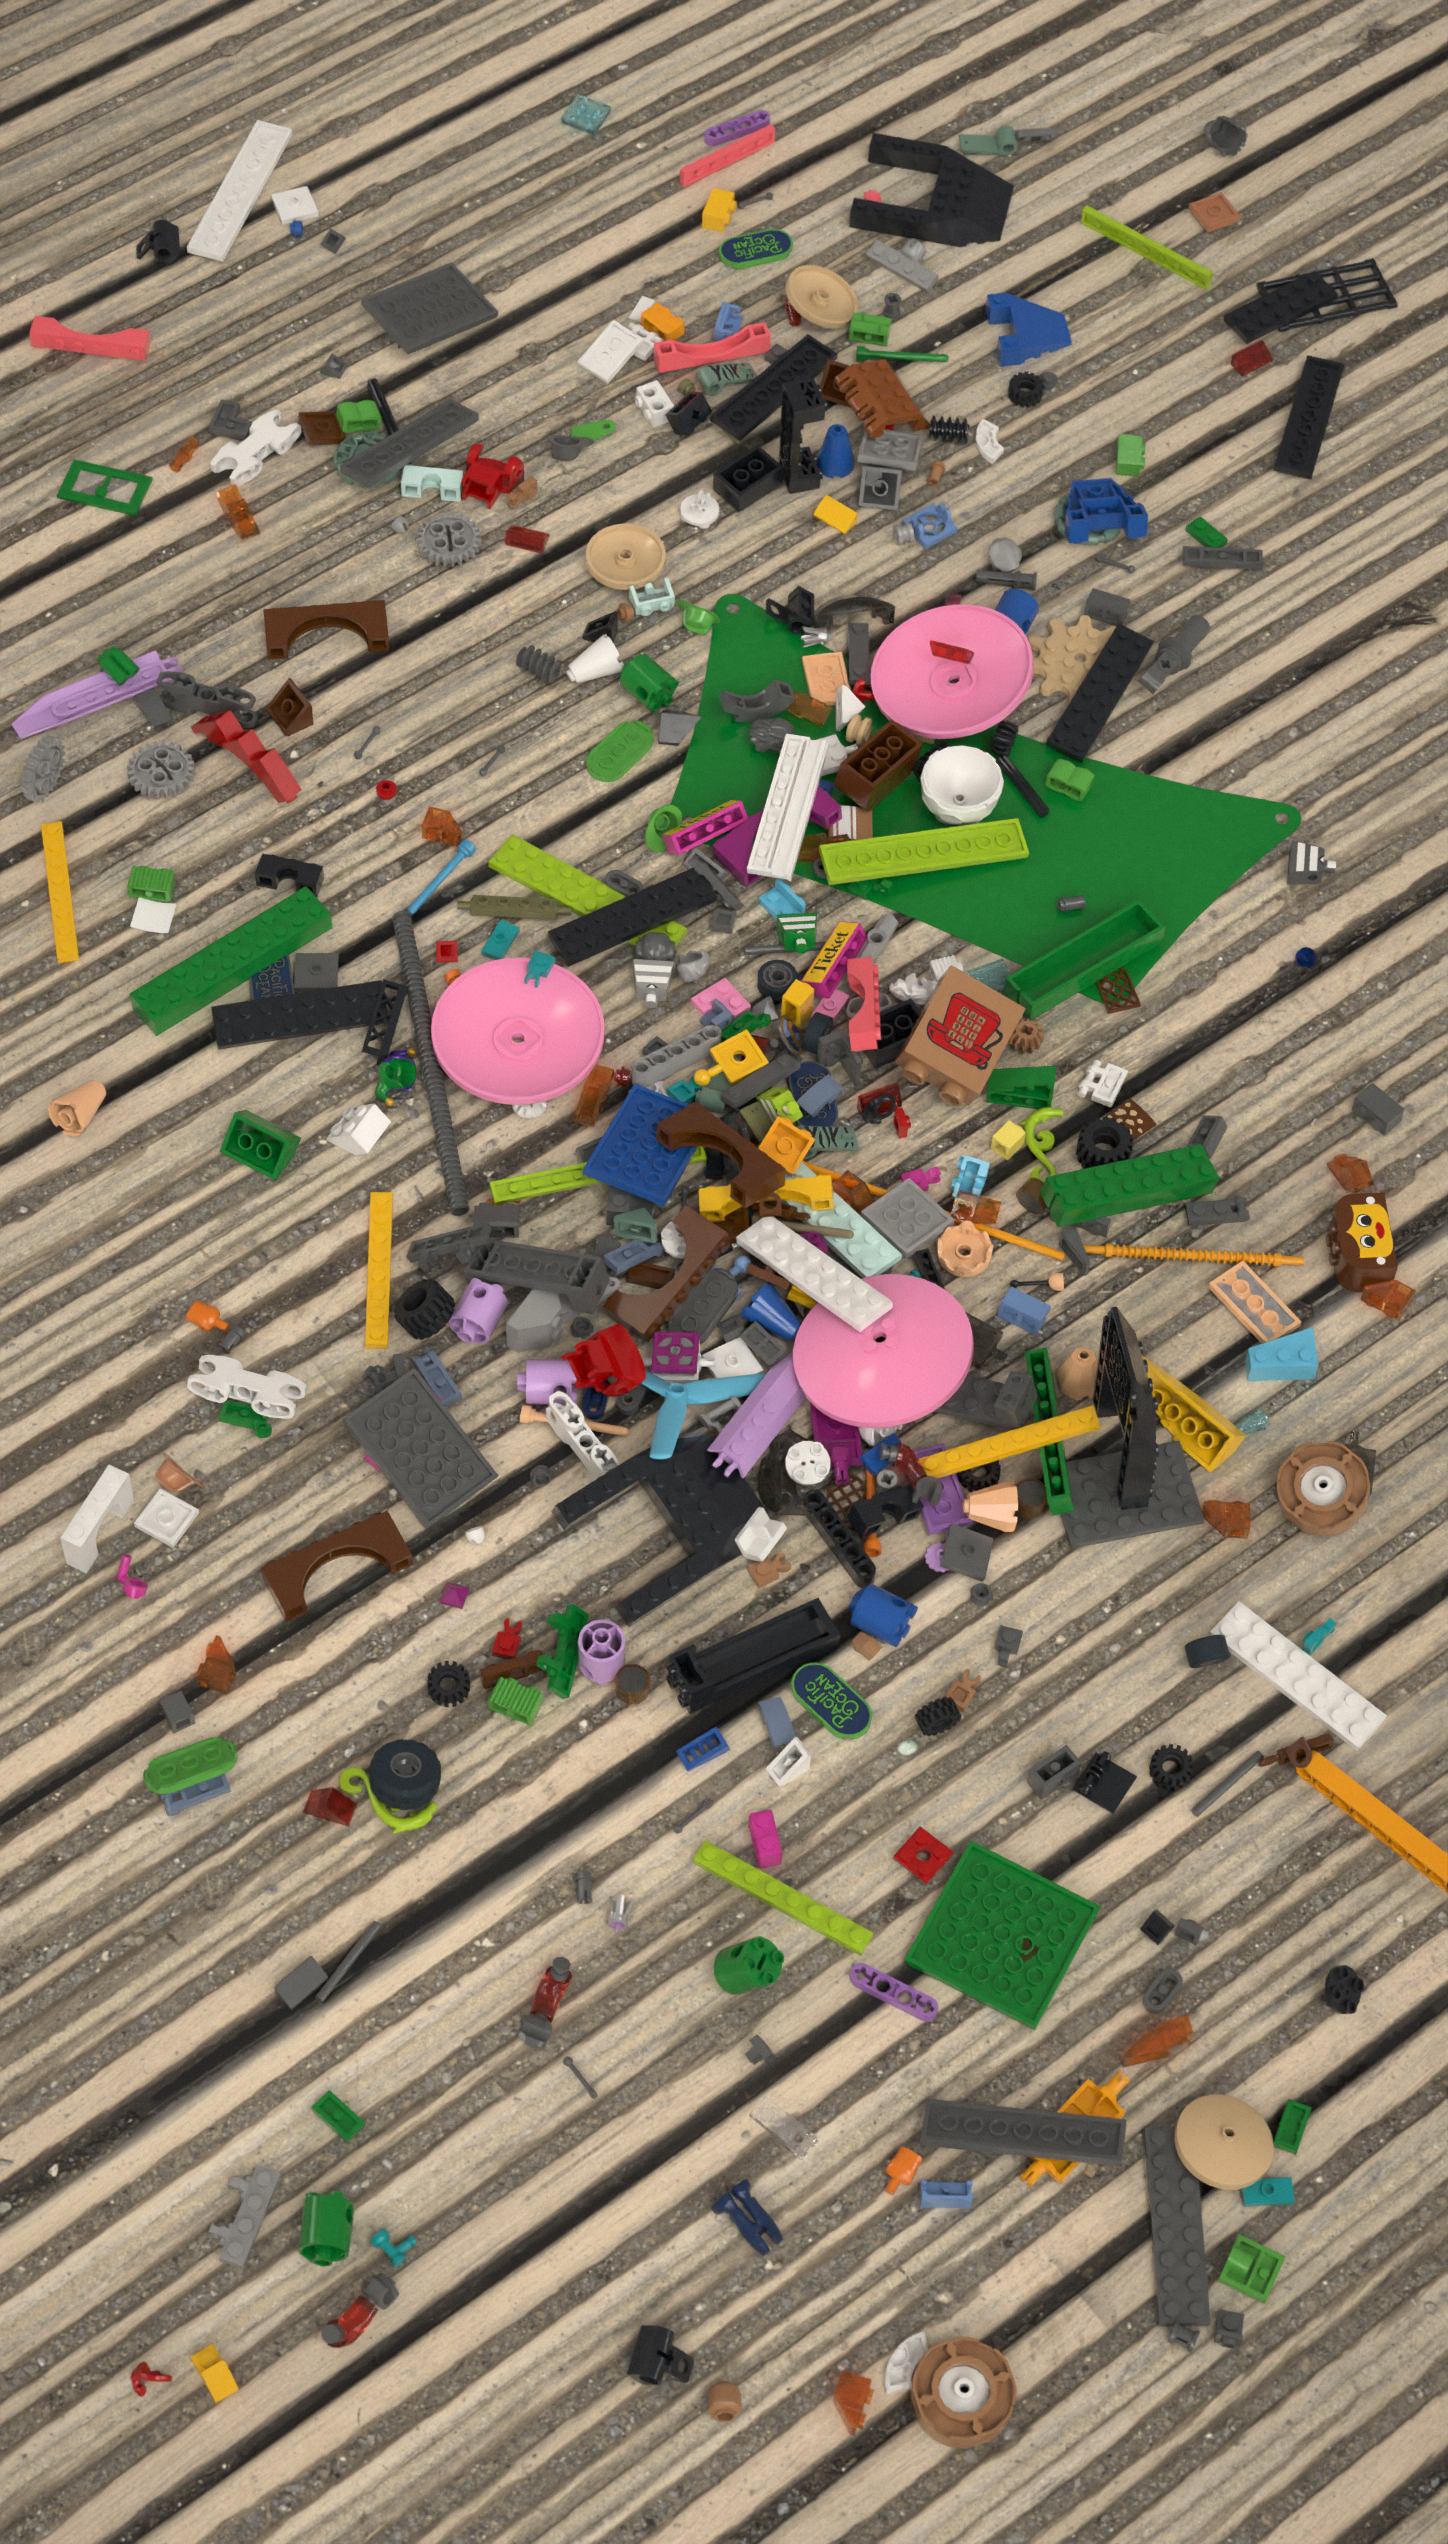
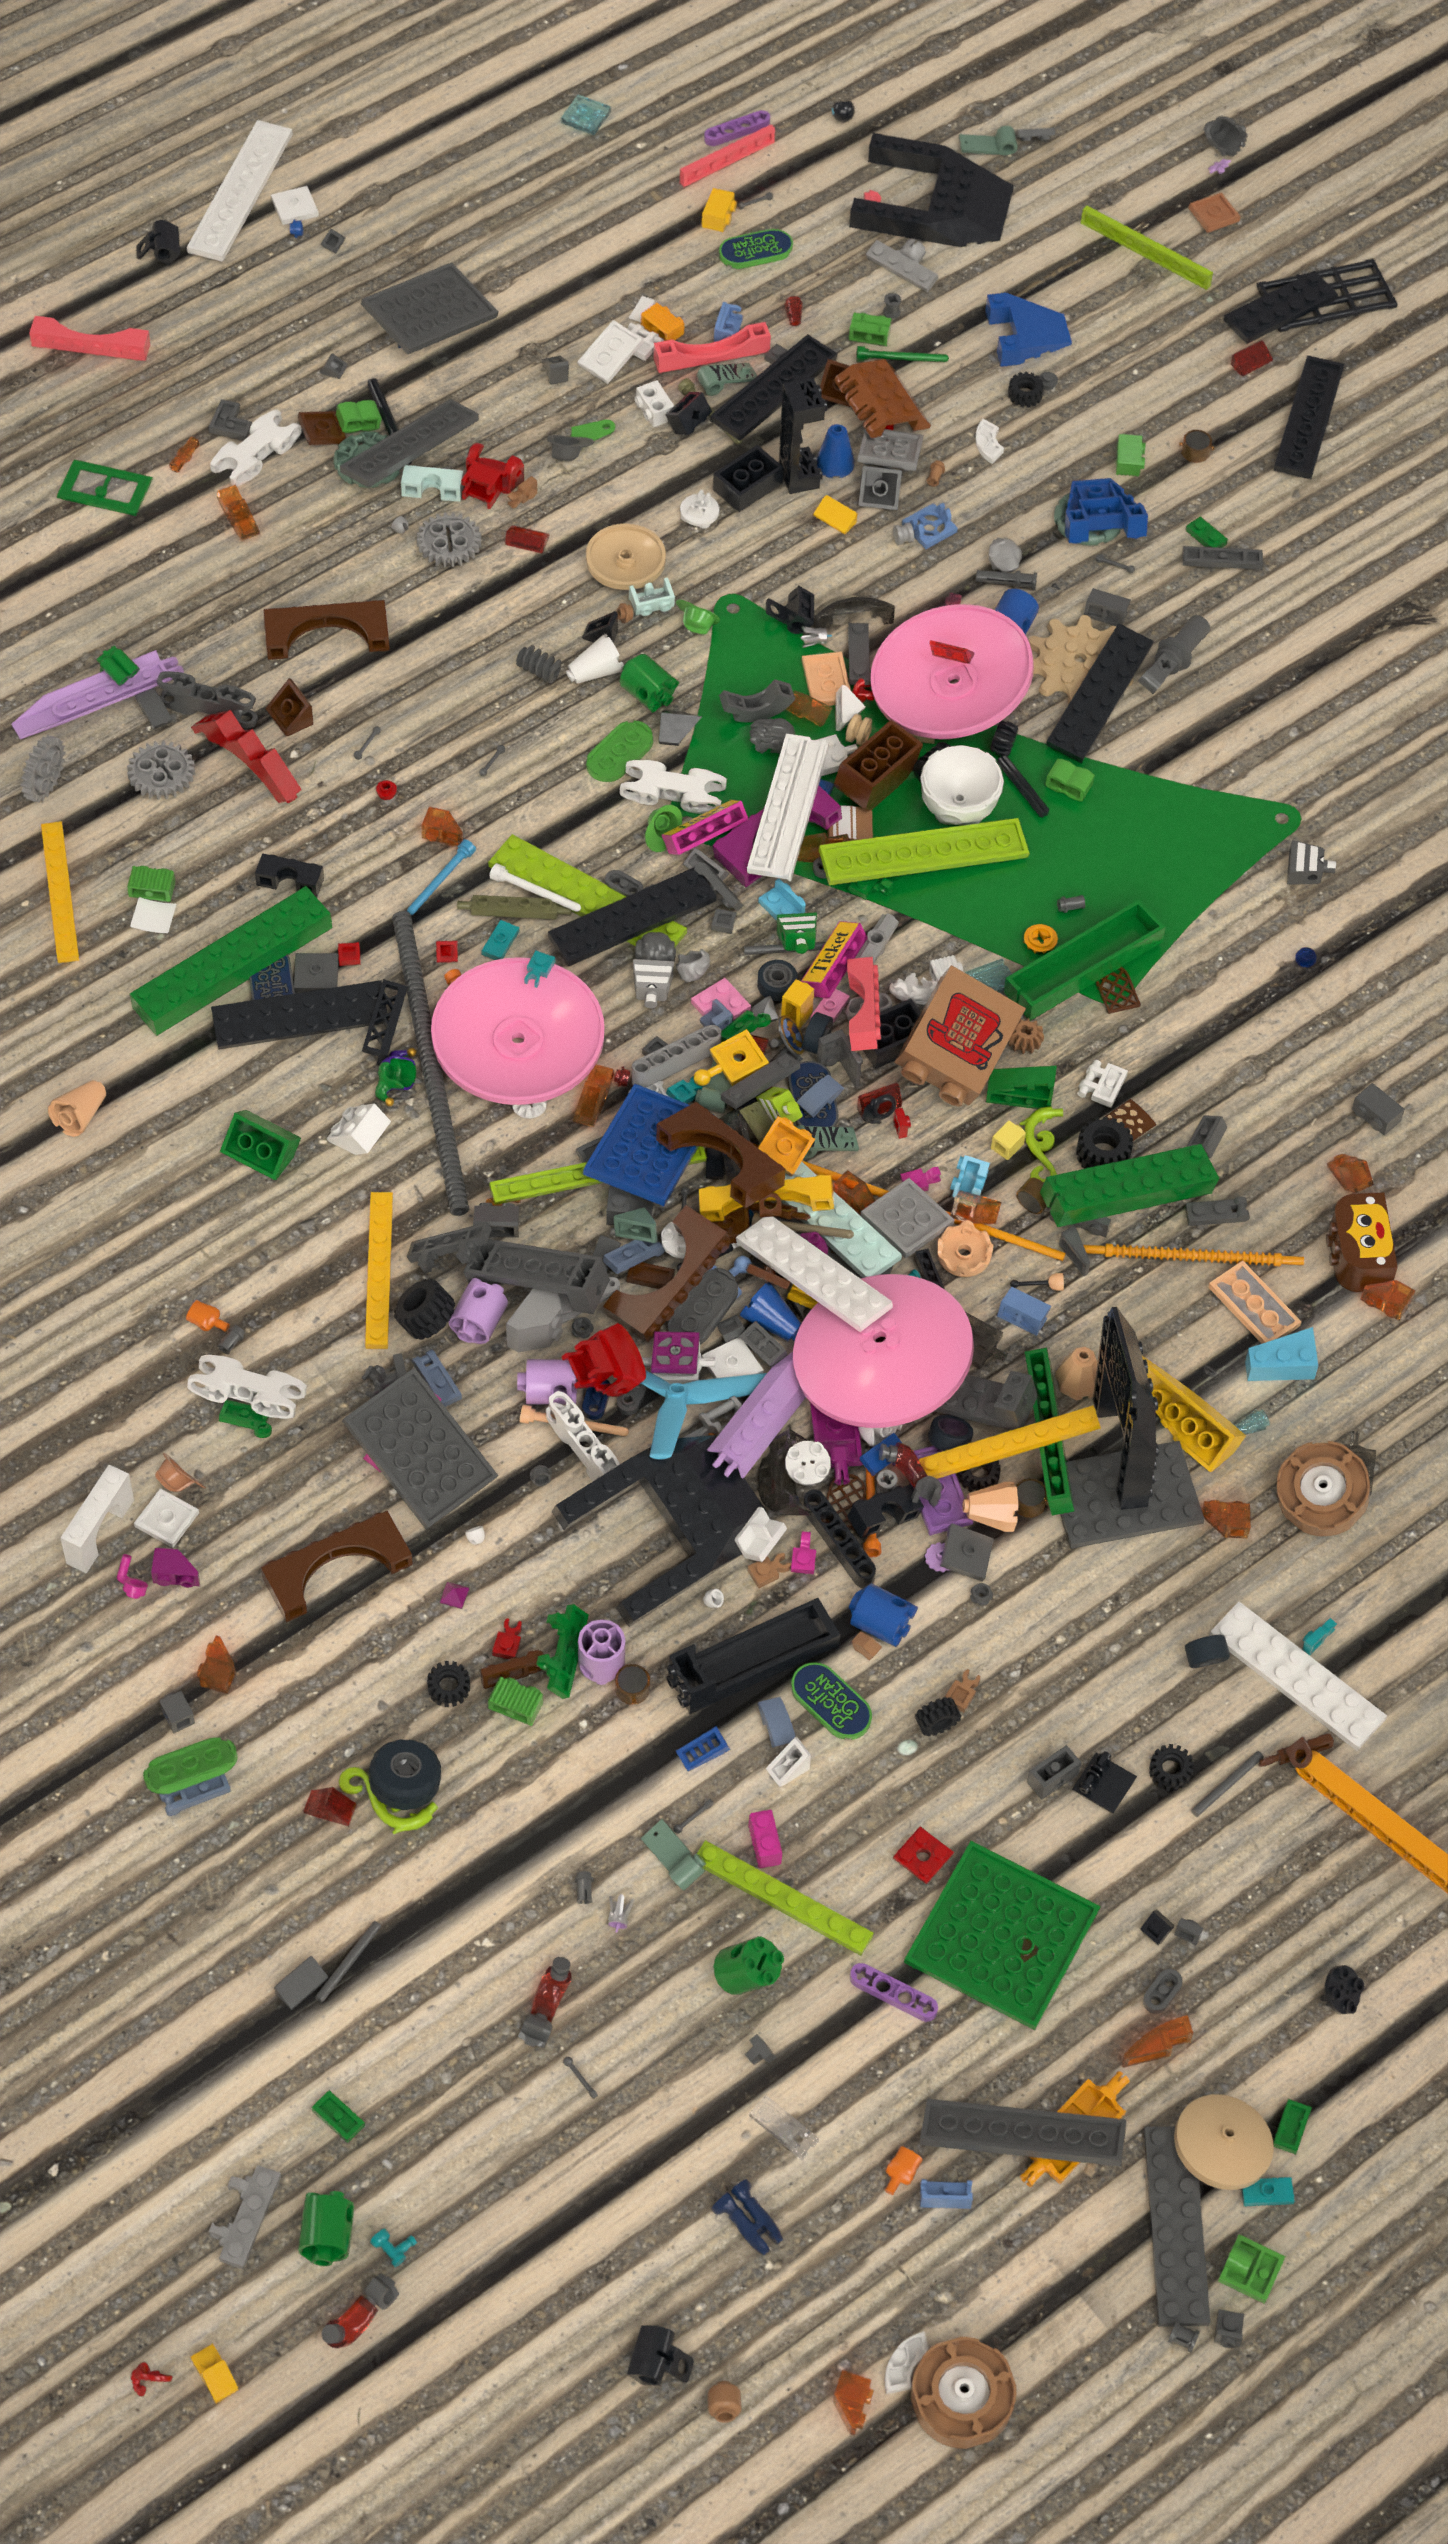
tan dish [786,265,858,329] -> none
black piece [929,415,969,444] -> none
dark grey plate [994,1625,1023,1667] -> none
none -> magenta slope [151,1548,200,1588]
none -> red plate [338,942,361,966]
none -> white piece [490,863,581,912]
none -> dark grey slope [542,355,569,385]
none -> white piece [620,760,727,814]
none -> sand green door [641,1819,706,1891]
none -> white hinge [703,1589,724,1608]
none -> dark pink plate [791,1531,816,1574]
none -> black piece [832,101,855,123]
none -> black wheel [928,1415,974,1451]
none -> light orange gear [1024,924,1058,954]
none -> piece [1179,430,1214,463]
none -> lavender plant [1208,159,1231,174]

